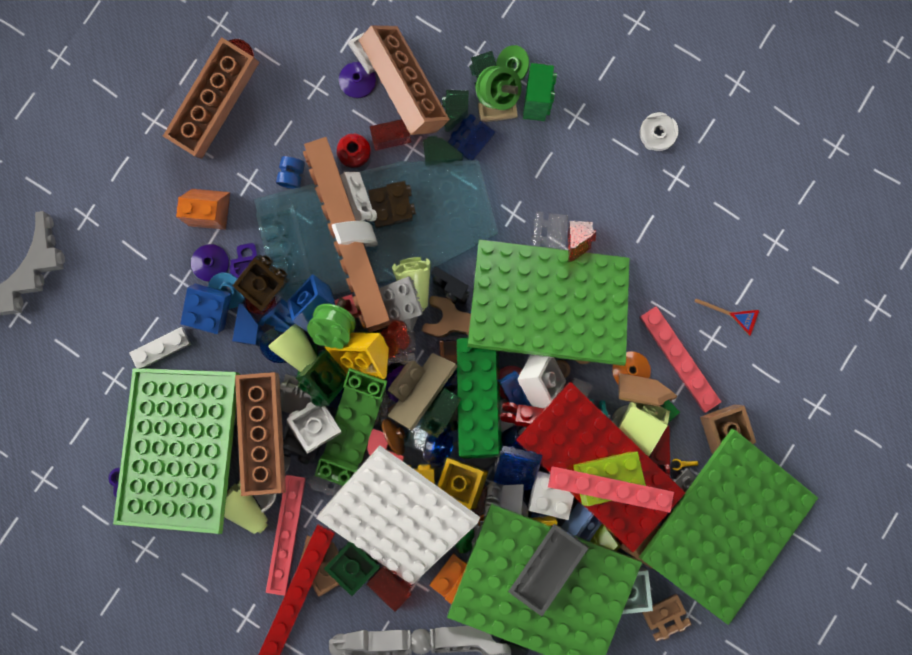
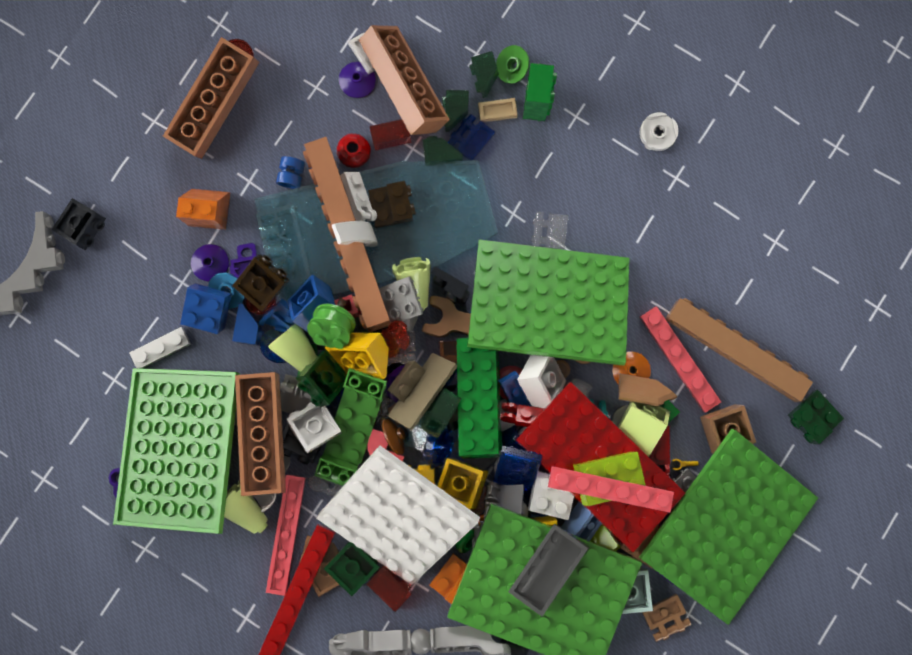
bright green wheel [475,66,521,110] -> none
clear red slope [567,221,596,261] -> none
piece [695,299,759,336] -> none
none -> black plate [51,198,106,250]
none -> medium nougat brick [665,298,813,402]
none -> dark green plate [788,390,844,444]

